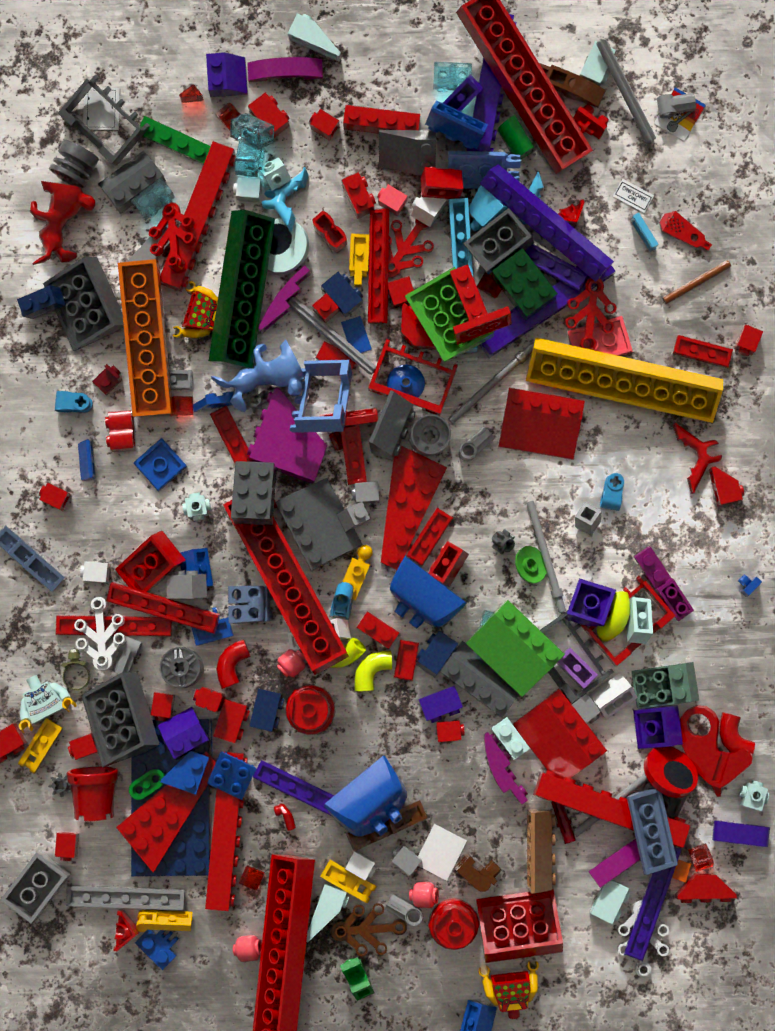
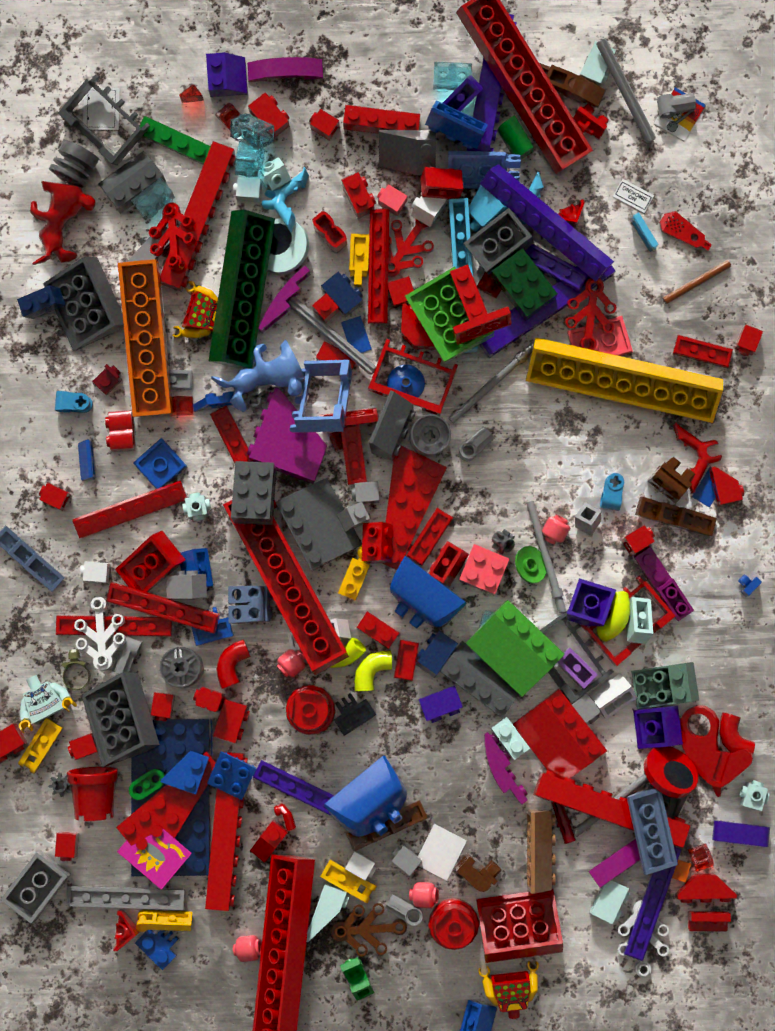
dark purple slope [158,707,211,760] -> none
clear red slope [238,865,265,891] -> none
dark blue brick [249,689,284,732] -> none
light aqua slope [288,13,341,62] -> none
dark azure piece [330,582,354,620] -> none
red brick [436,721,465,742] -> none
red slope [498,388,585,460] -> none
none -> red plate [73,480,188,539]
none -> dark pink sticker [117,829,192,890]
none -> red slope [250,820,289,863]
none -> black hinge [334,693,376,736]
none -> red brick [362,522,393,564]
none -> coral brick [459,544,509,596]
none -> coral head [542,515,571,545]
none -> red brick [621,525,655,556]
none -> reddish brown slope [635,497,717,536]
none -> reddish brown hips [647,457,695,504]
none -> red bracket [688,911,731,932]
none -> blue sticker [692,466,715,508]

